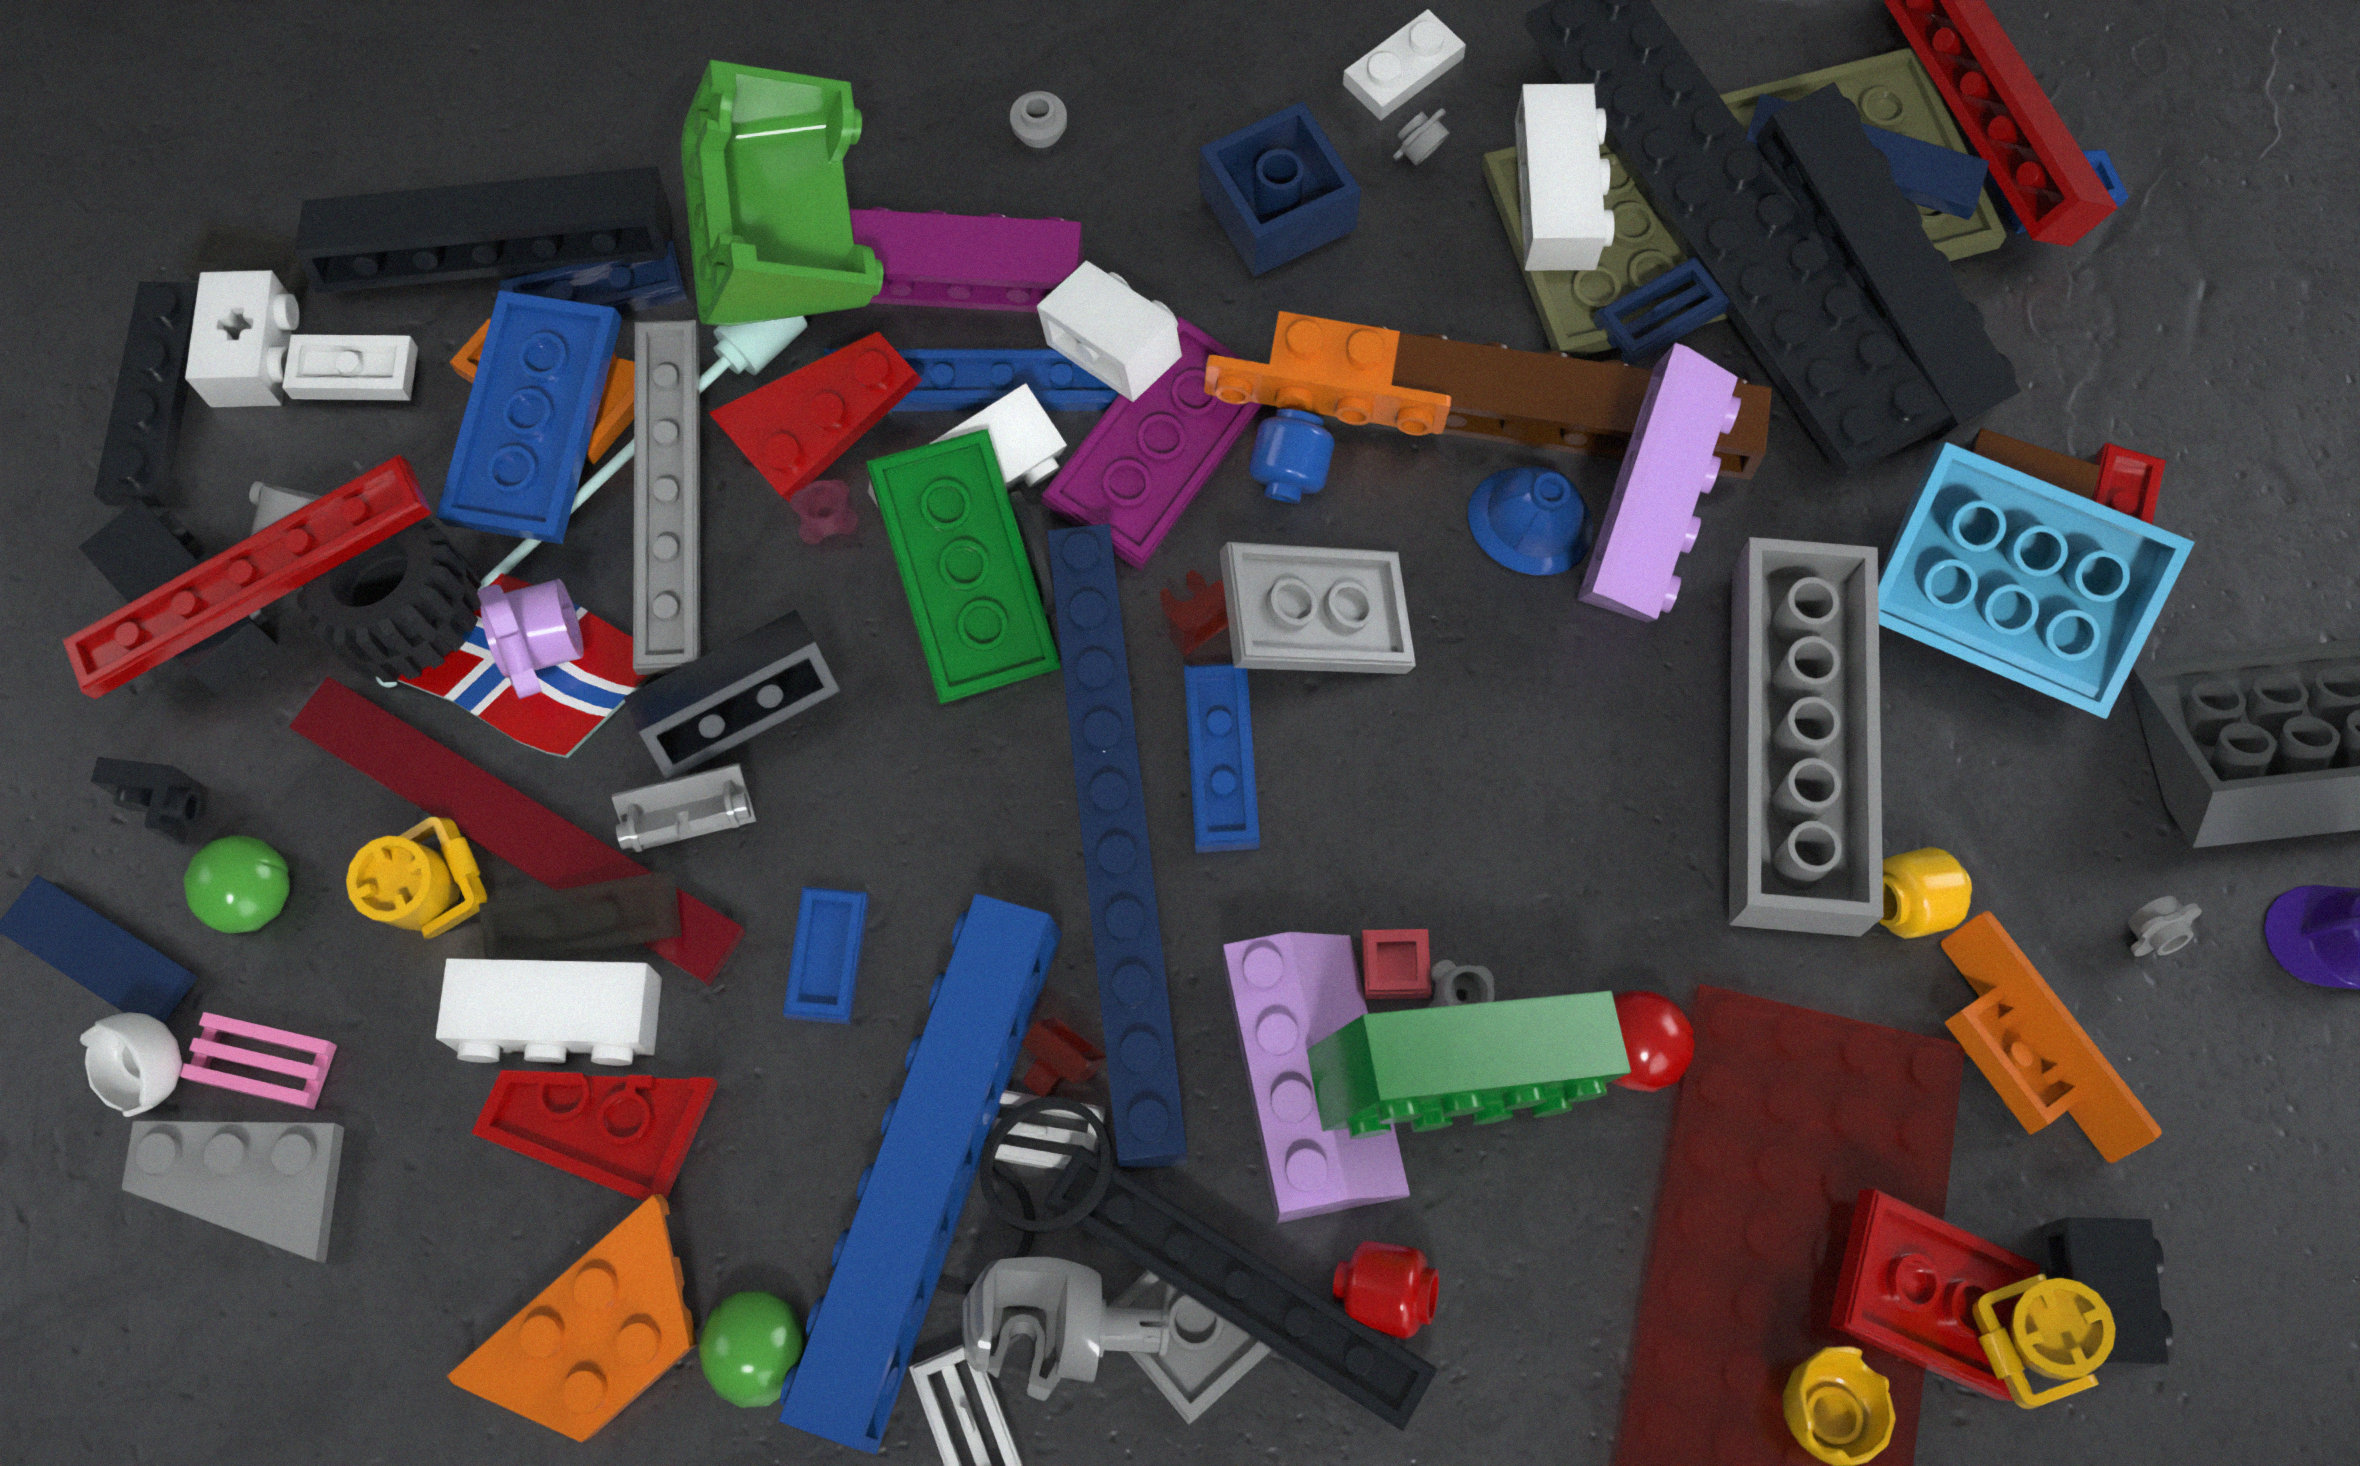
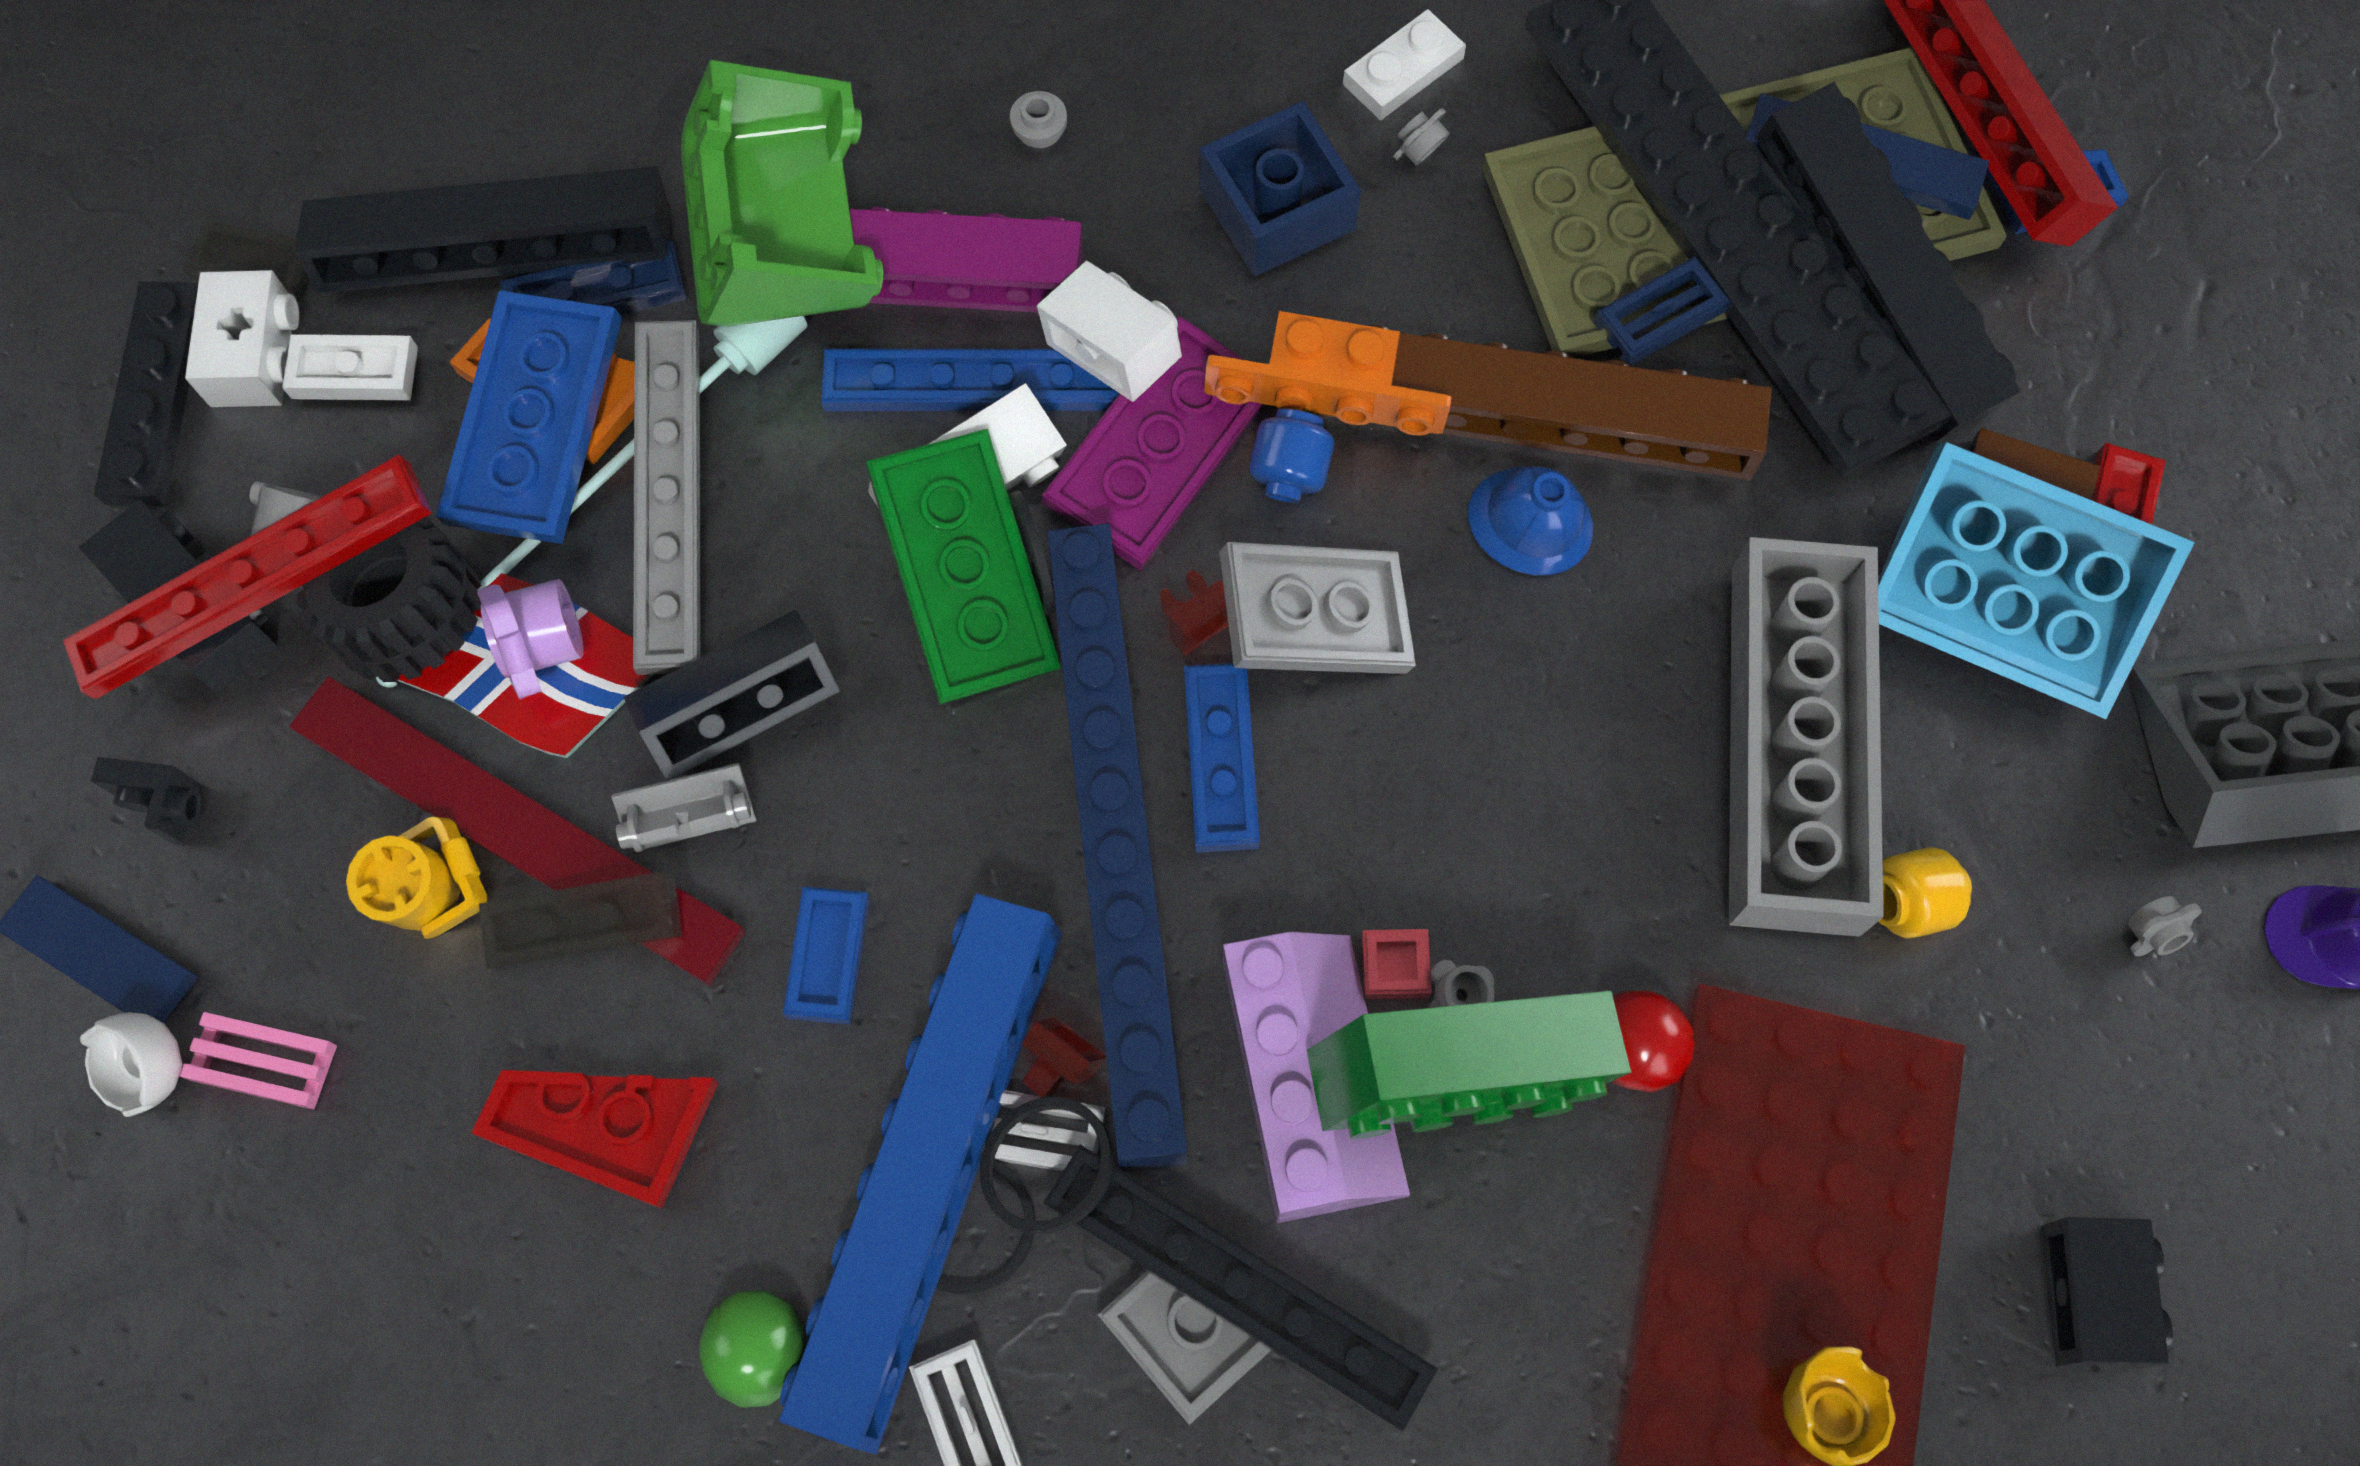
light grey wing [122,1121,344,1264] -> none
bright green hair [183,835,290,934] -> none
white brick [436,959,662,1066] -> none
orange wing [447,1194,698,1443] -> none
red wing [709,331,923,503] -> none
clear pink plate [790,480,859,545] -> none
light grey piece [961,1257,1169,1401] -> none
red head [1333,1240,1439,1339] -> none
white brick [1515,84,1614,271] -> none
lavender slope [1577,343,1741,623] -> none
red tile [1828,1189,2041,1401] -> none
orange bracket [1941,911,2162,1163] -> none
yellow piece [1972,1274,2116,1409] -> none

